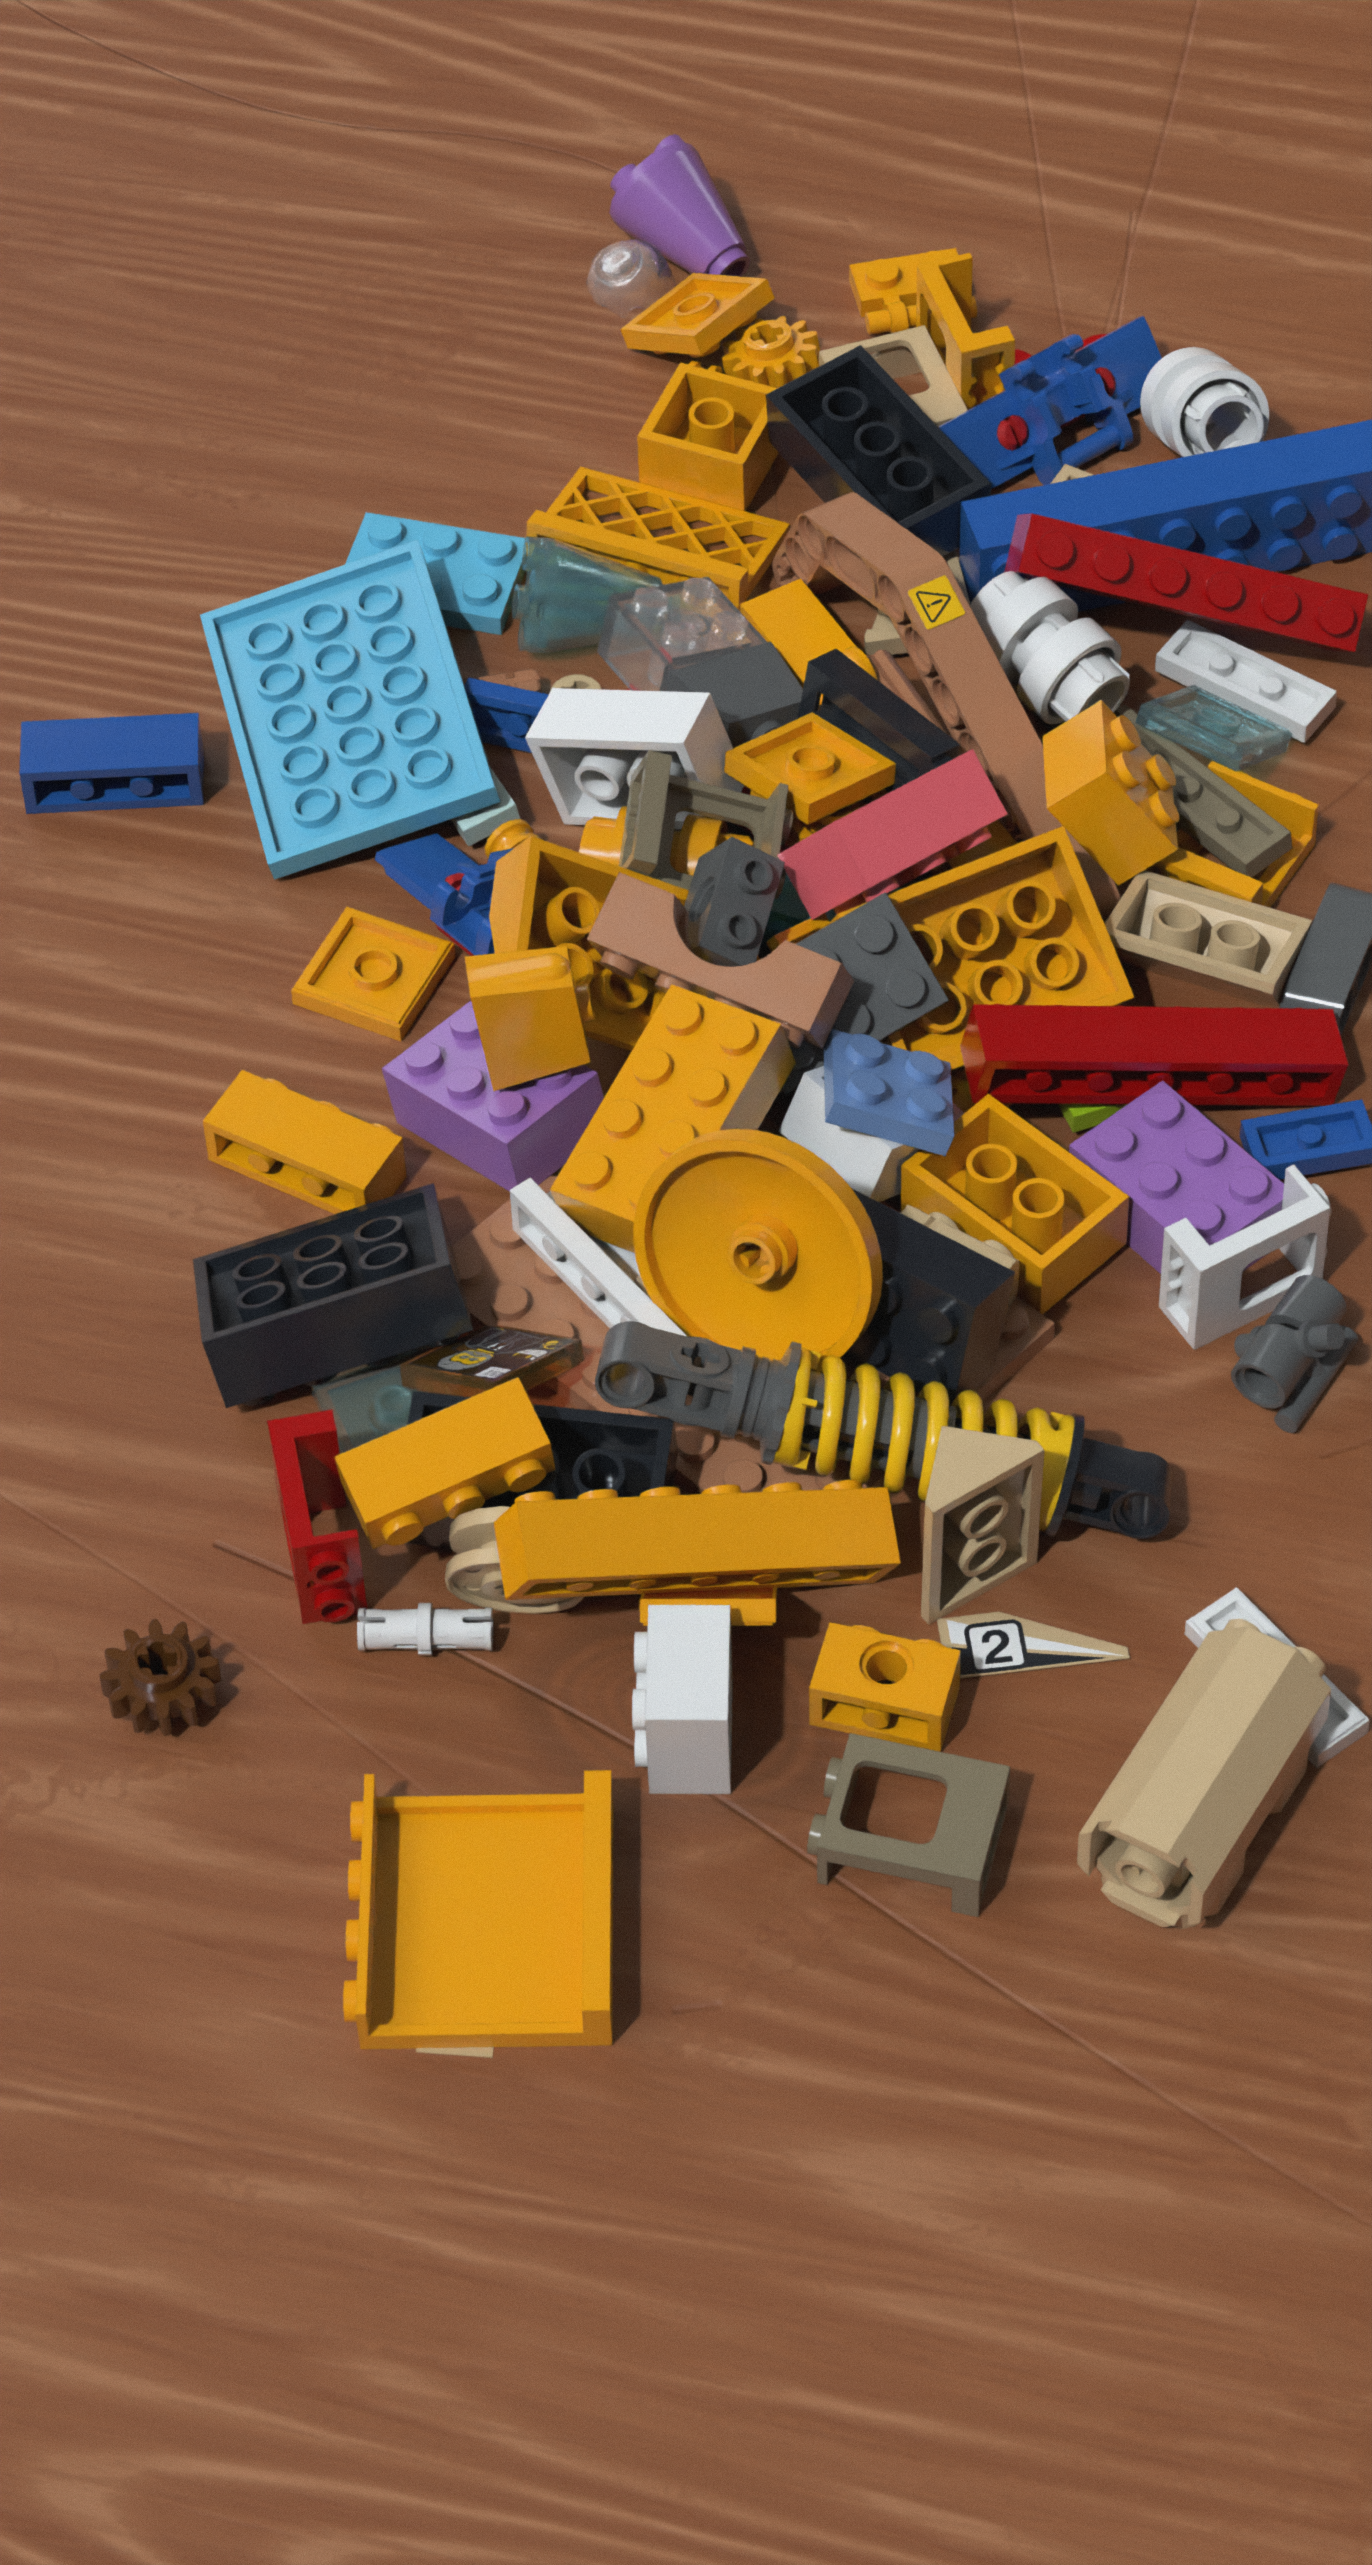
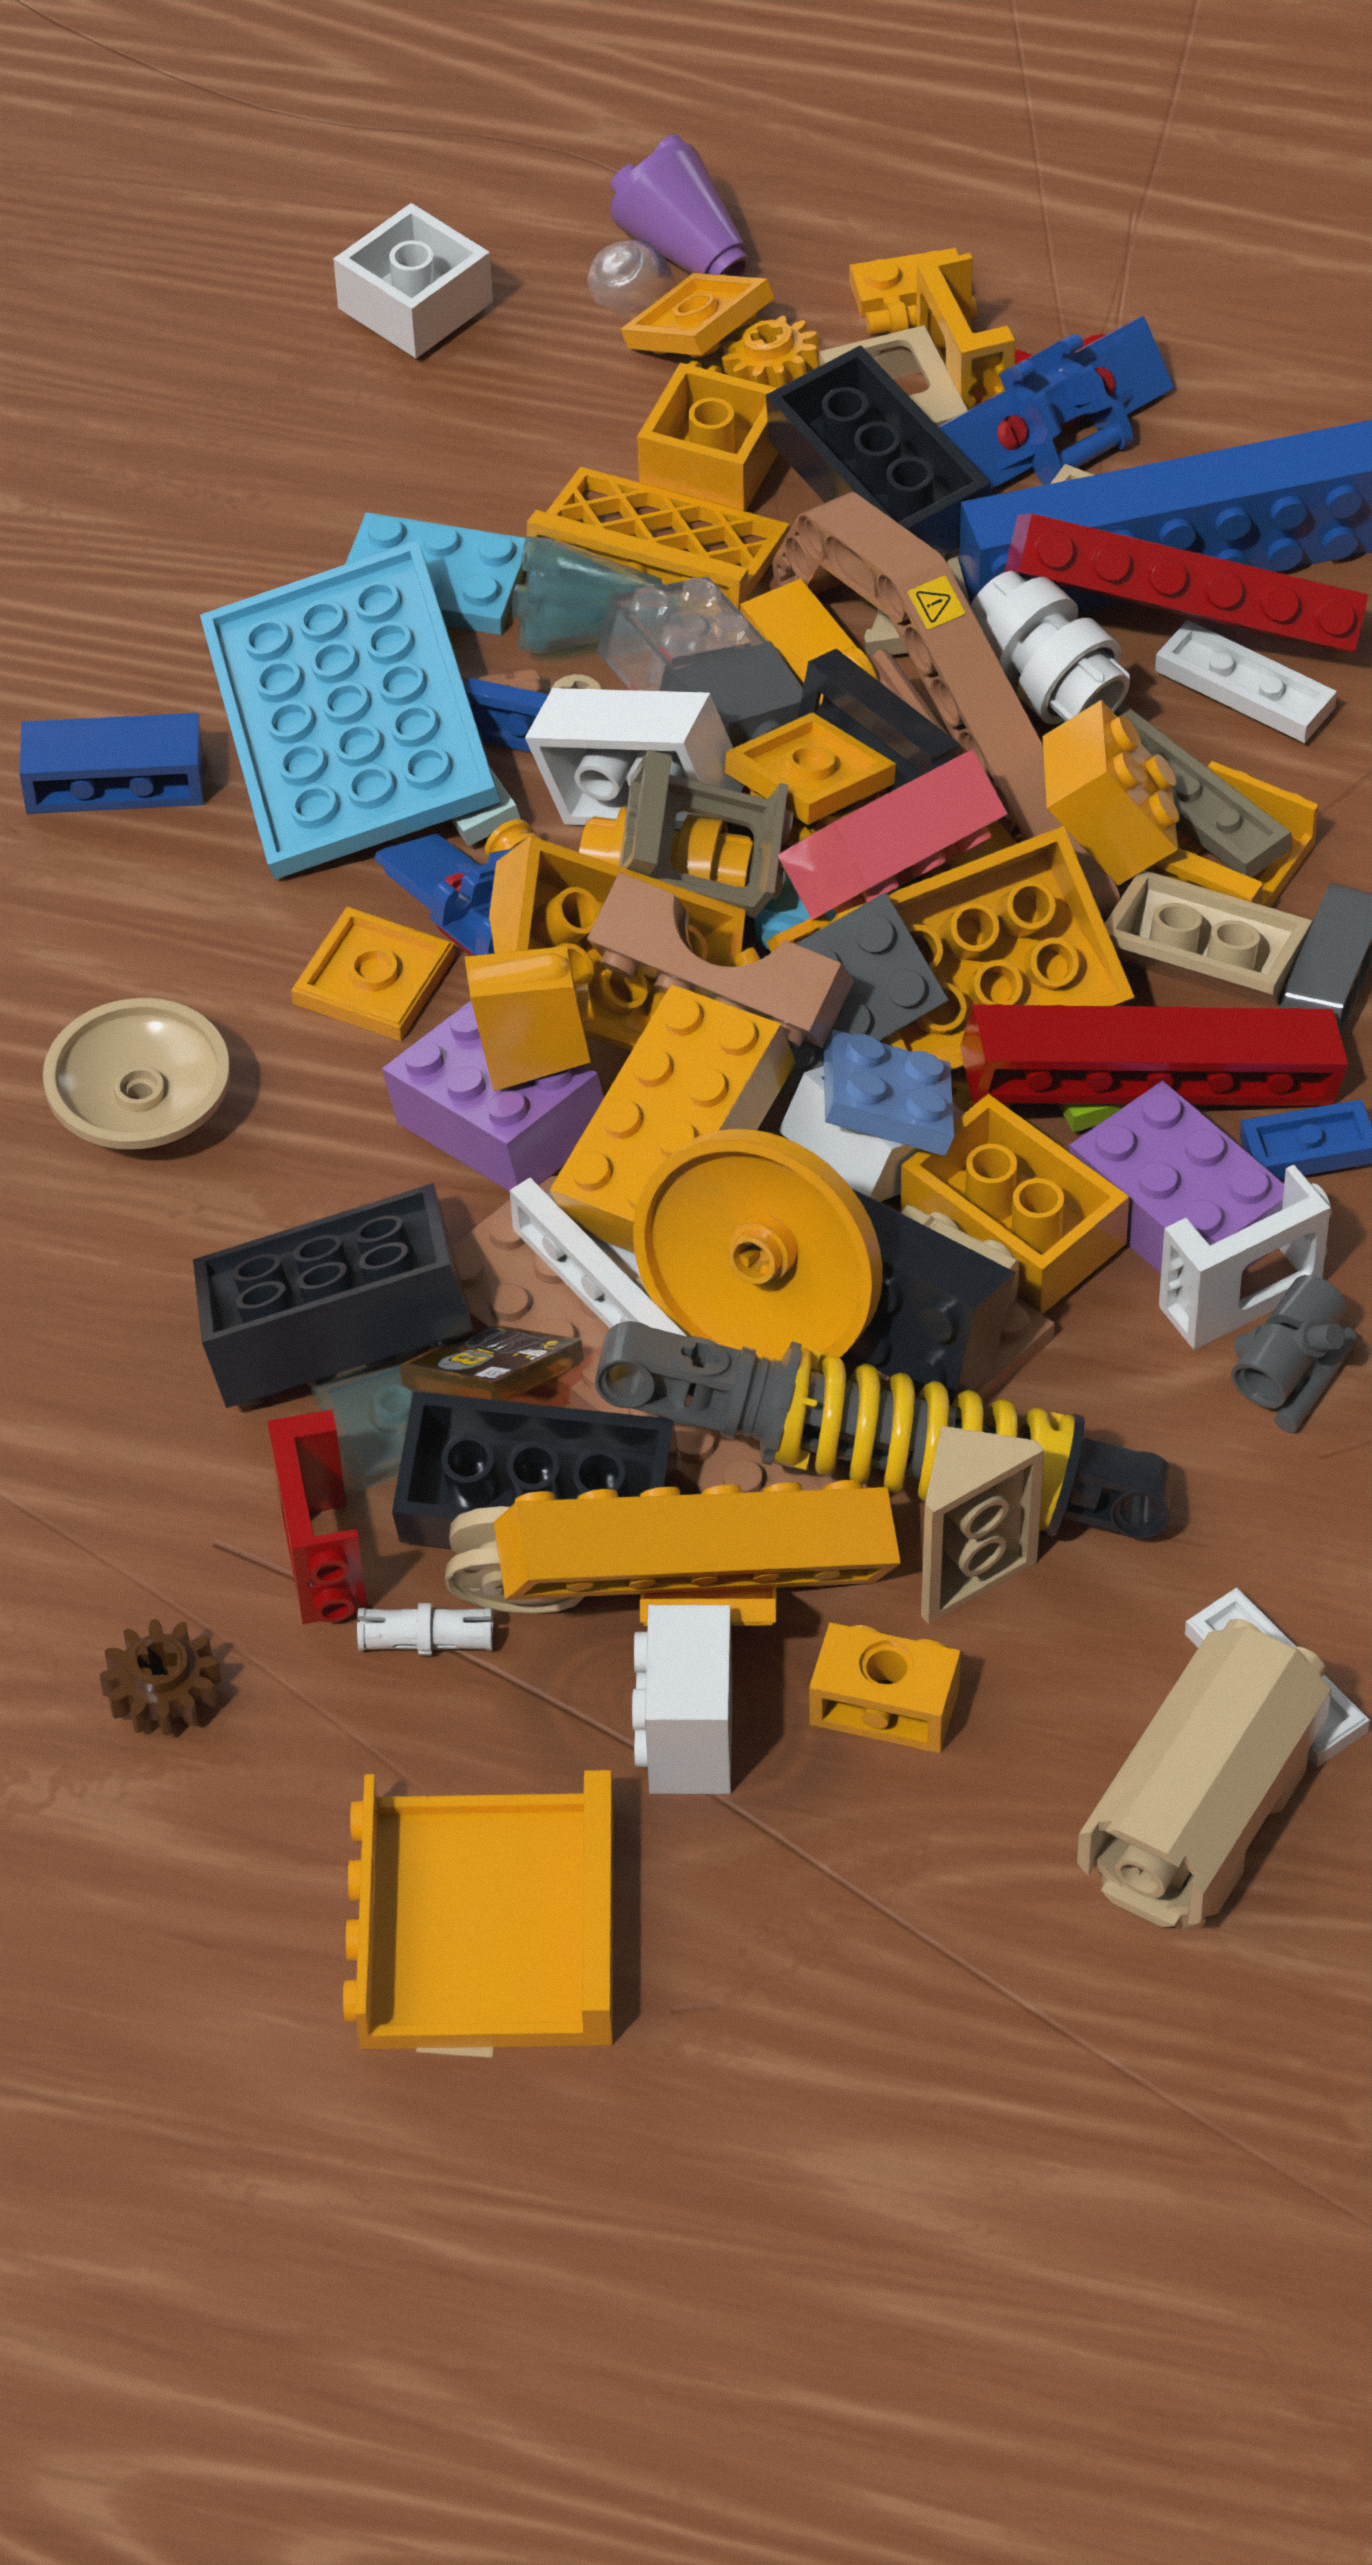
light orange brick [203,1070,407,1214] -> none
light orange brick [334,1377,556,1549] -> none
dark grey brick [684,837,785,967] -> none
dark tan window [807,1733,1010,1917] -> none
sticker [936,1612,1130,1679] -> none
clear light blue plate [1135,685,1292,771] -> none
white piece [1140,347,1269,457] -> none
none -> tan dish [43,998,230,1149]
none -> white brick [333,203,493,358]

